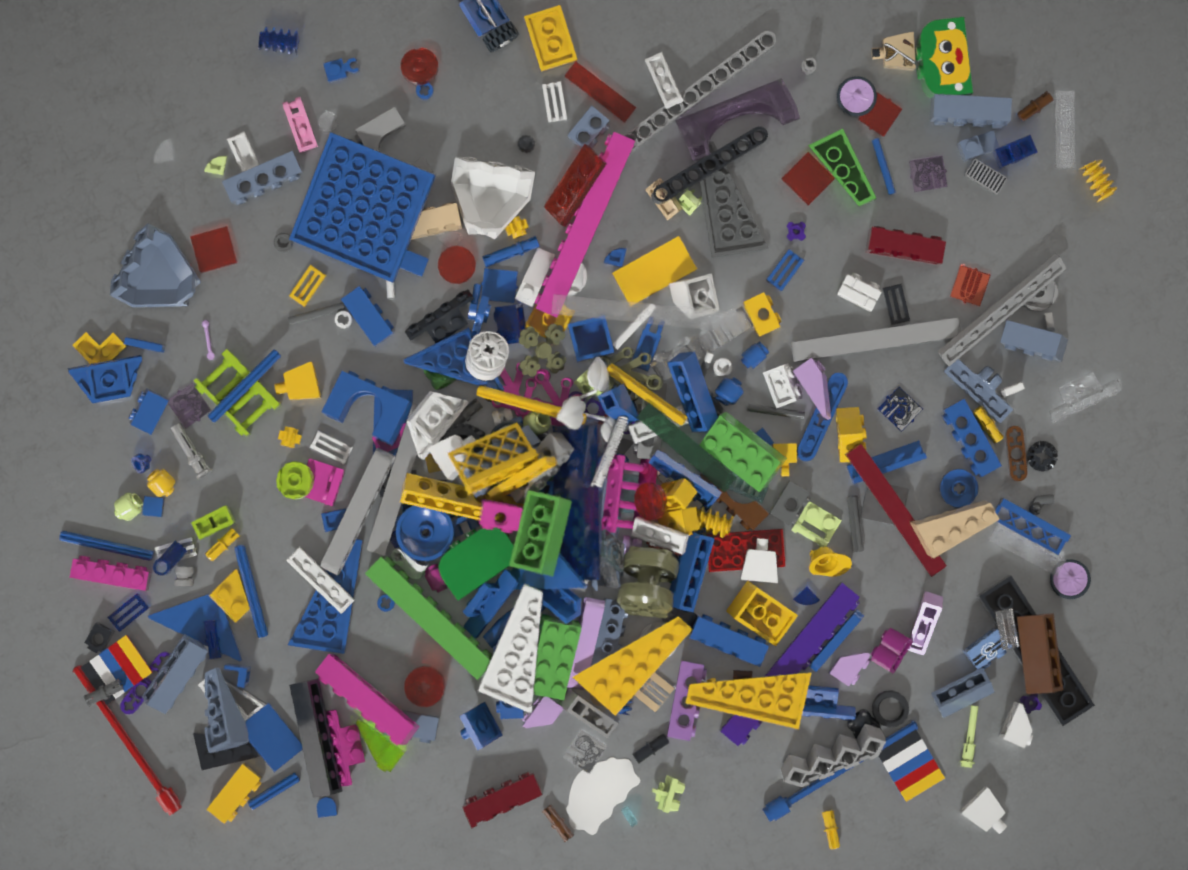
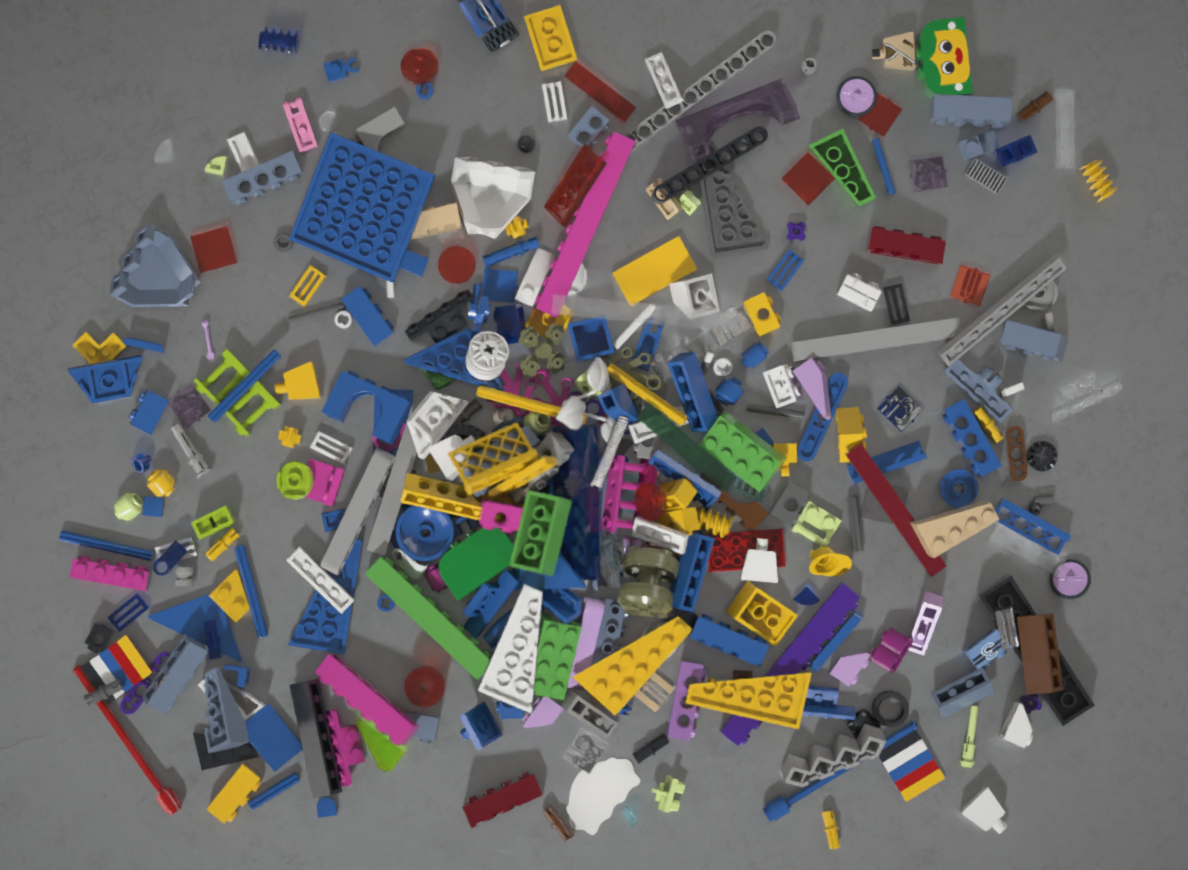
blue tile [604,248,627,267] -> none

